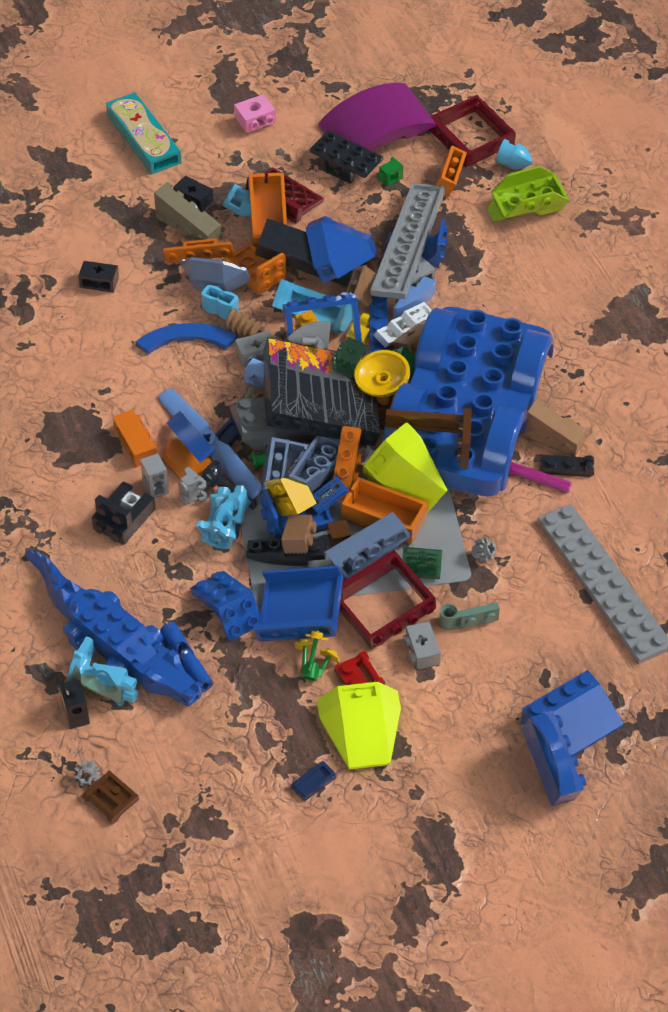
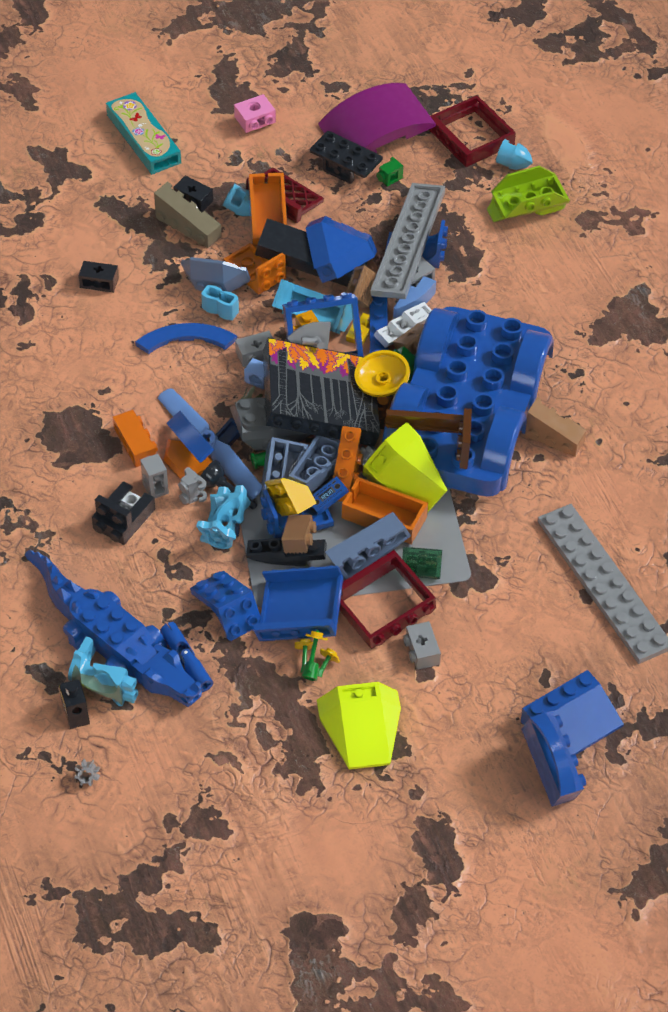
reddish brown plate [82,770,139,824] -> none
orange bracket [163,238,234,263] -> none
medium nougat piece [225,309,265,337] -> none
dark blue tile [291,761,337,801] -> none
reddish brown piece [327,520,351,548] -> none
clear green brick [331,336,368,379] -> none
red plate [334,651,385,685] -> none
orange brick [435,146,467,198] -> none
sand green plate [439,602,500,630] -> none
light grey gear [471,538,496,563] -> none
dark pink axle [509,462,572,492] -> none
black plate [541,455,594,477] -> none

